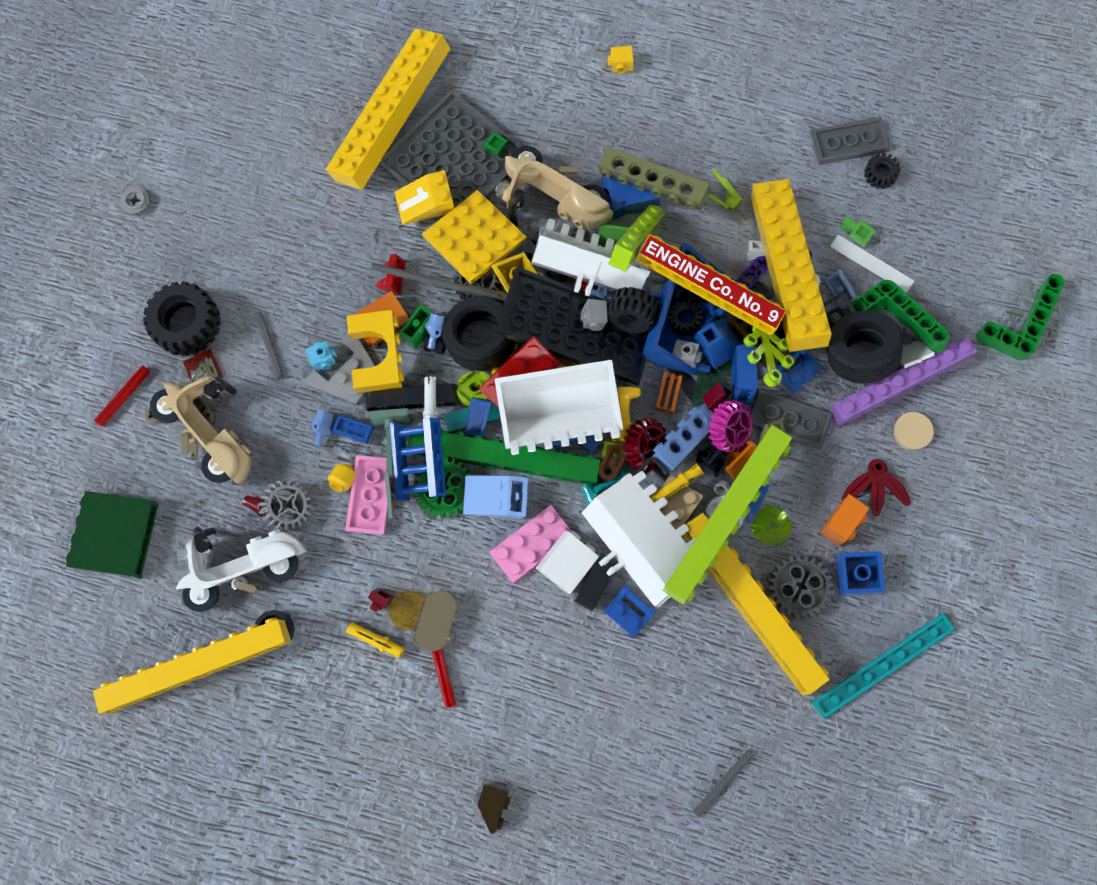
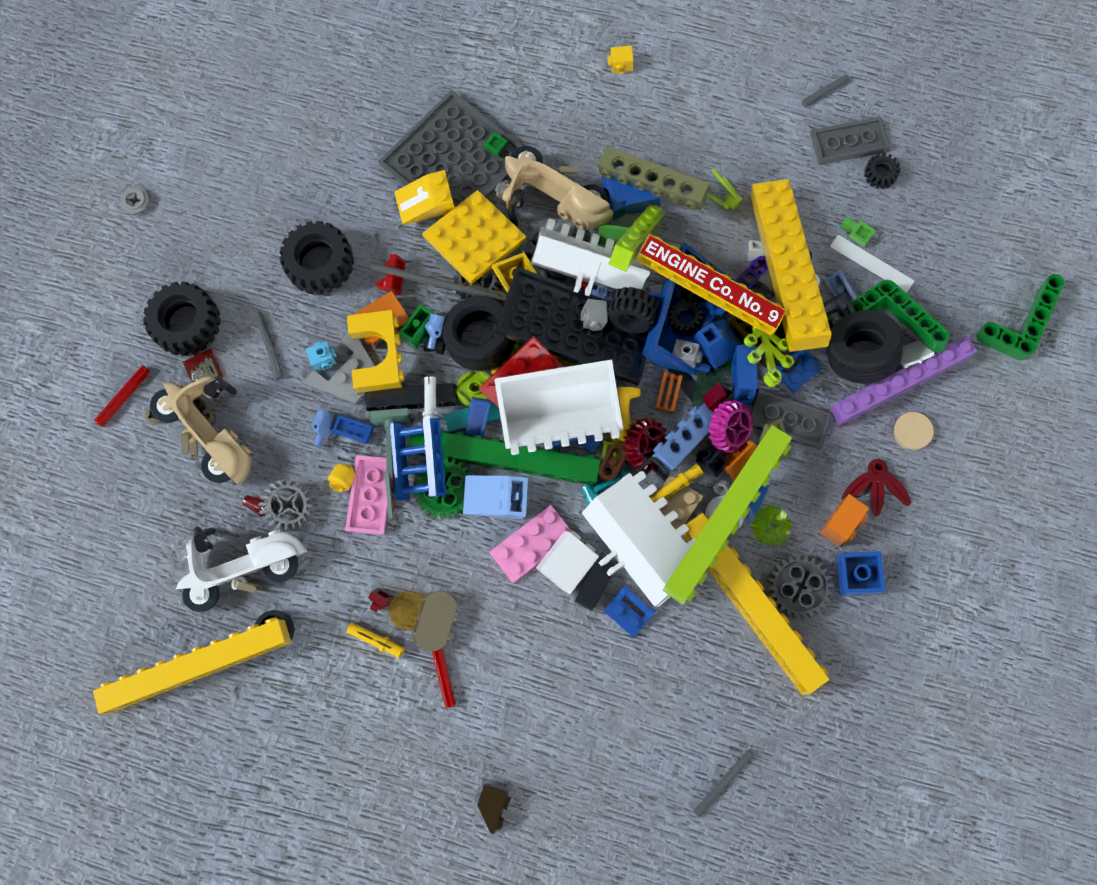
dark green brick [66,491,159,579] -> none
yellow brick [325,28,451,190] -> none
teal tile [811,613,956,719] -> none
none -> black tyre [279,221,354,295]
none -> dark grey bar [801,74,850,107]

